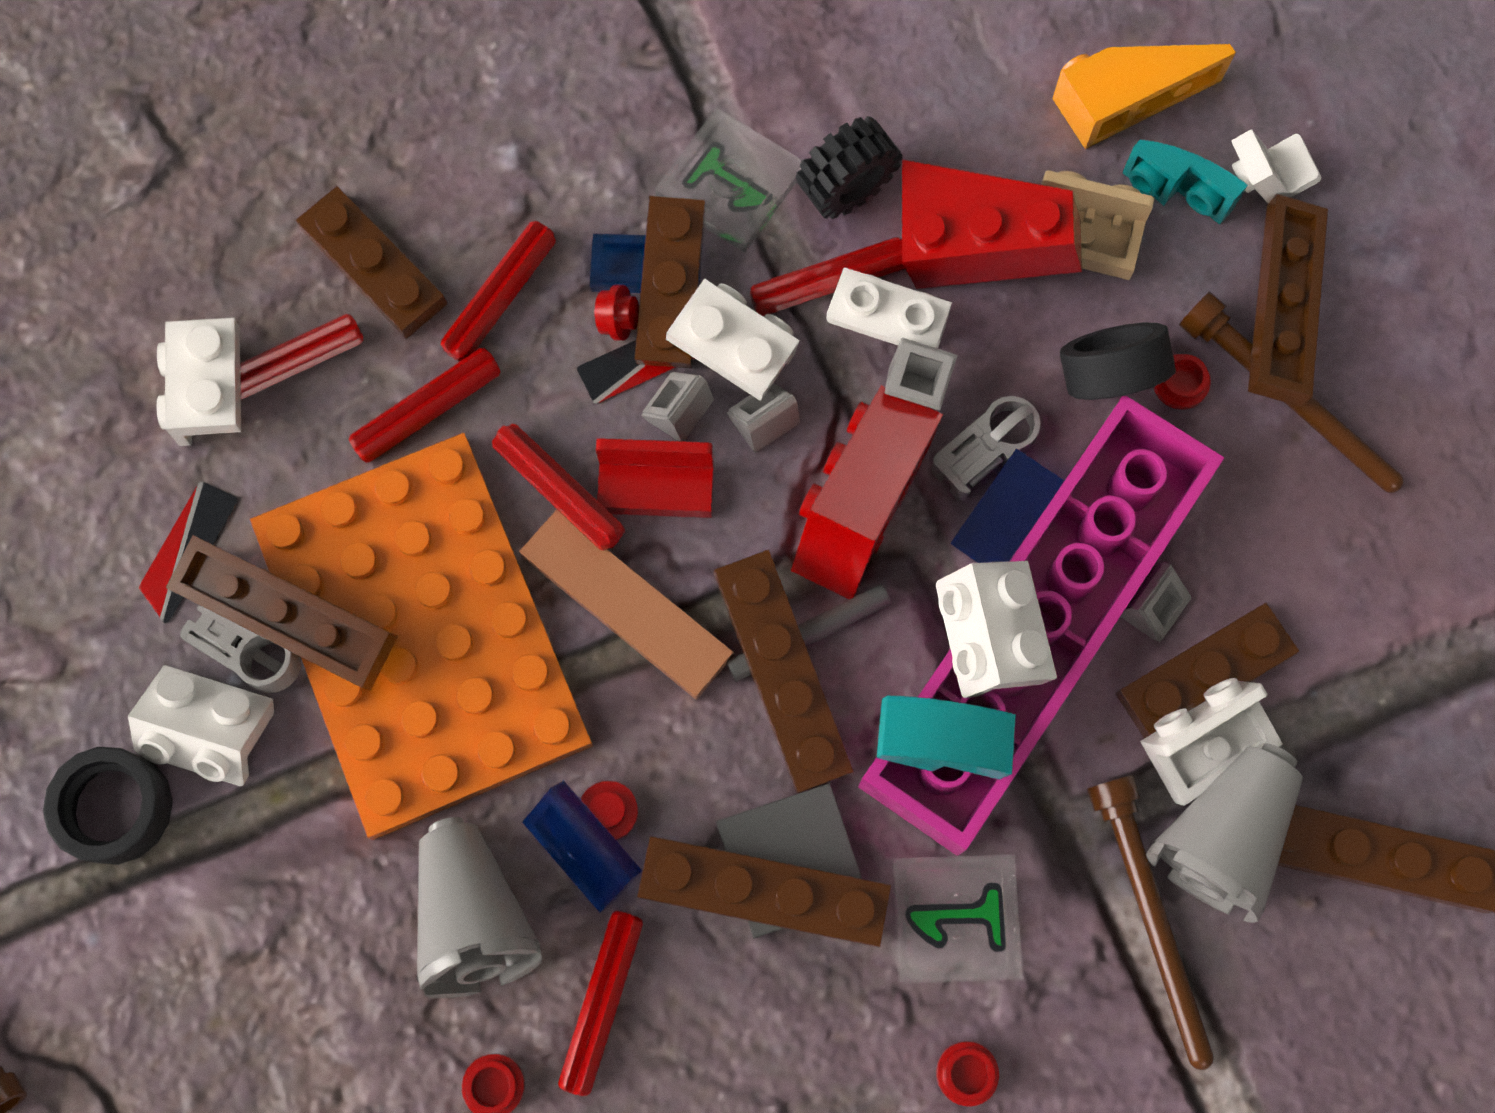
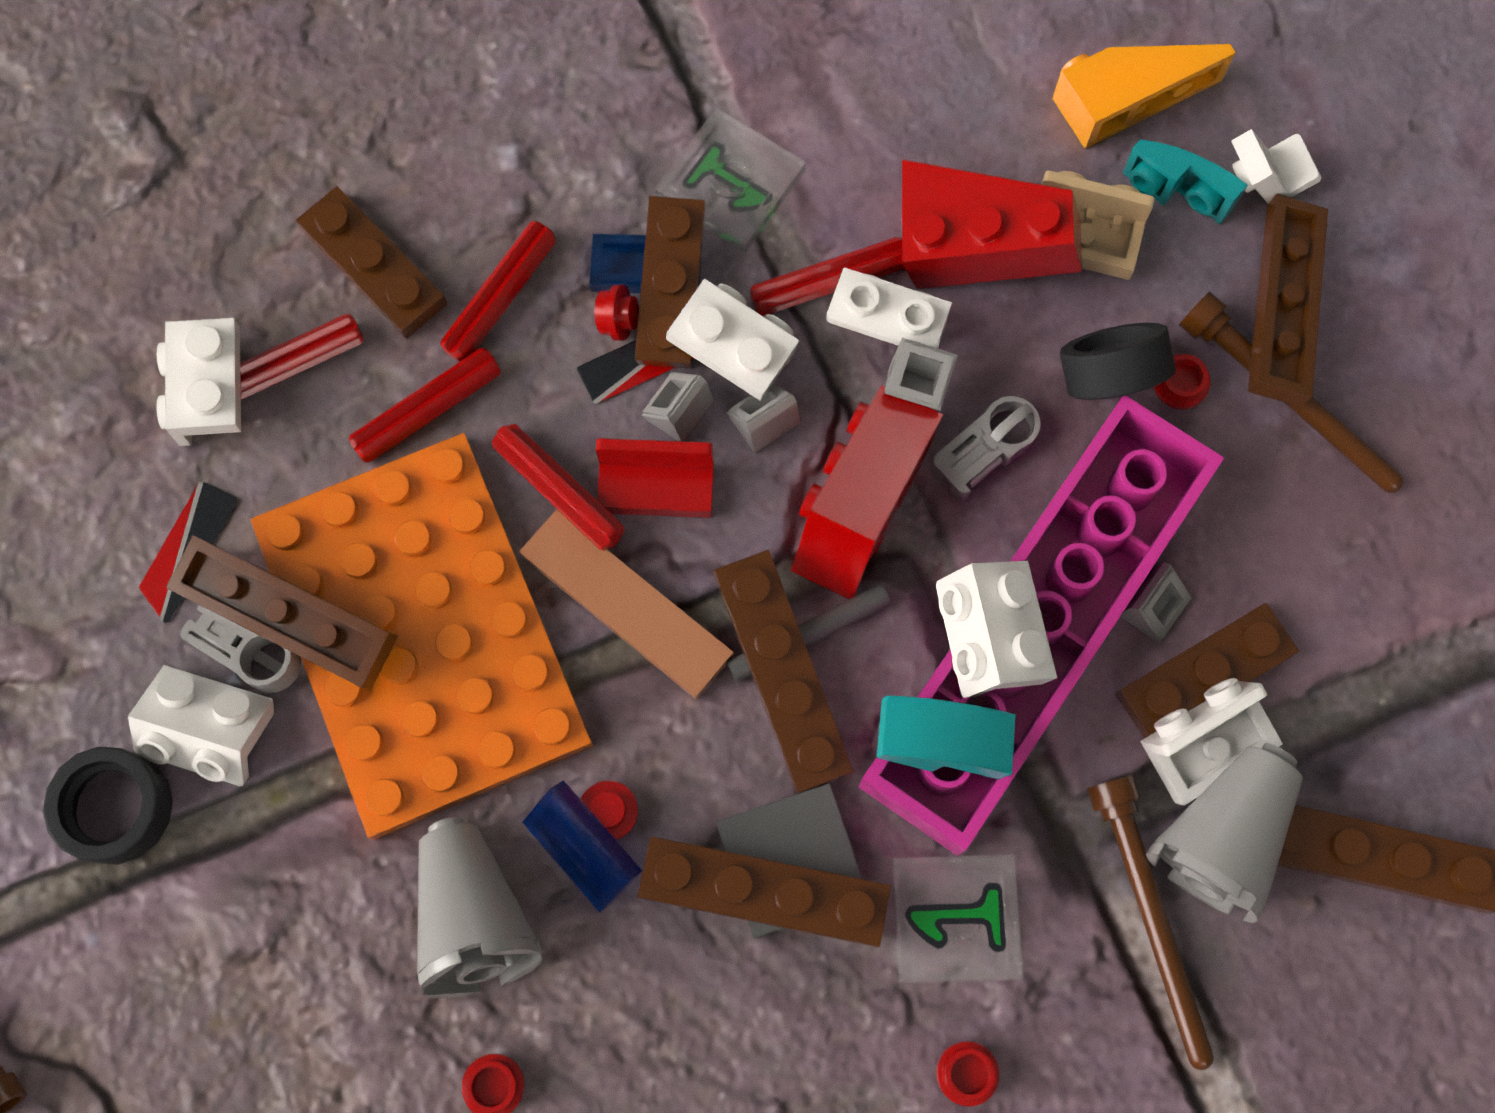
red axle [558,911,643,1097] -> none
black tyre [796,116,903,219] -> none
clear blue tile [950,448,1065,563] -> none

